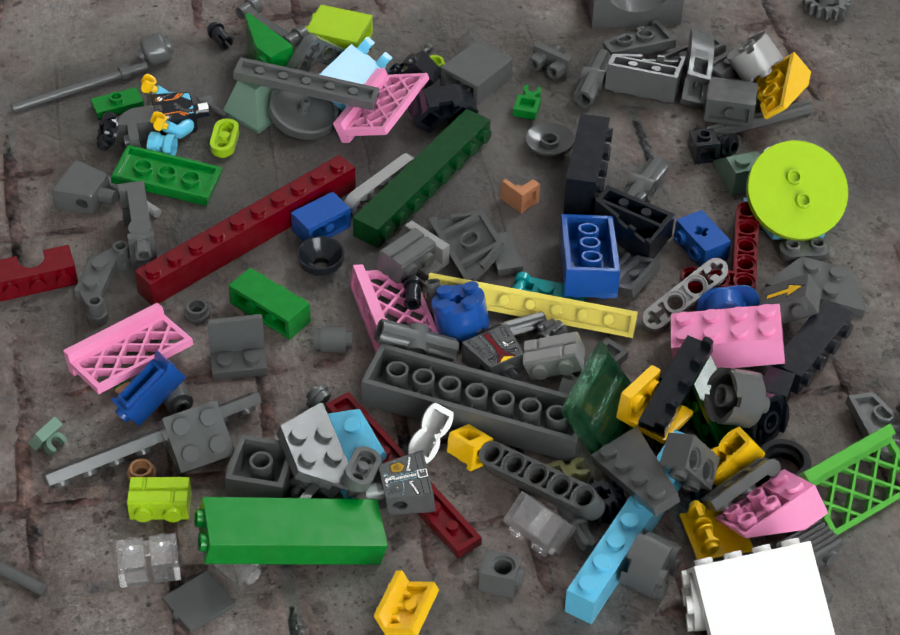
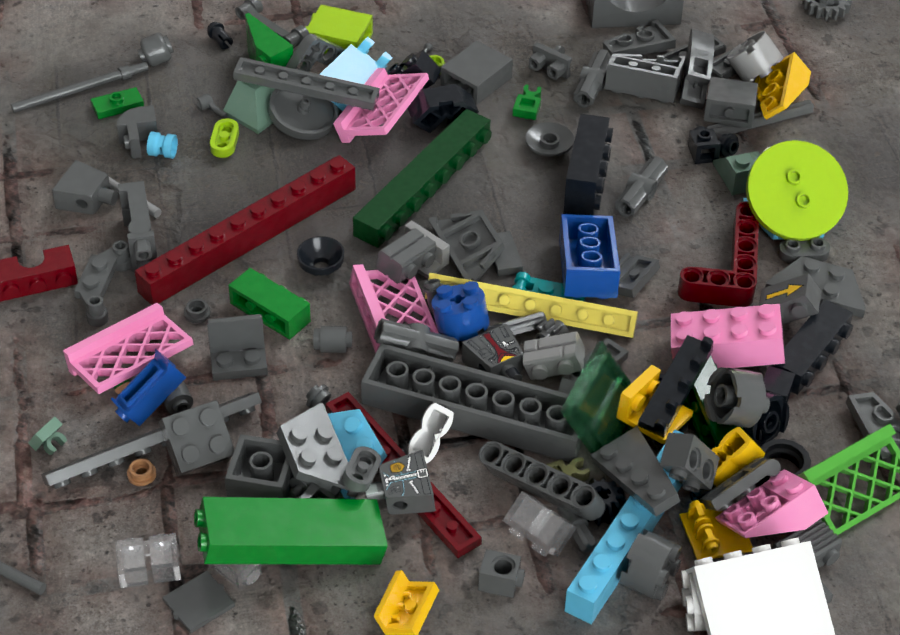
black gear [96,111,118,151] -> none
green tile [111,145,222,206] -> none
lime brick [127,477,192,522] -> none
torso [141,74,210,139] -> none
blue brick [291,192,351,242] -> none
light grey beam [344,153,414,216] -> none
black pin [403,275,424,310] -> none
yellow brick [447,424,494,472] -> none
nougat panel [500,179,540,214] -> none
black wedge [594,185,675,259] -> none
light grey beam [642,258,728,333] -> none
blue brick [674,210,731,267] -> none
blue piece [696,285,760,311] -> none

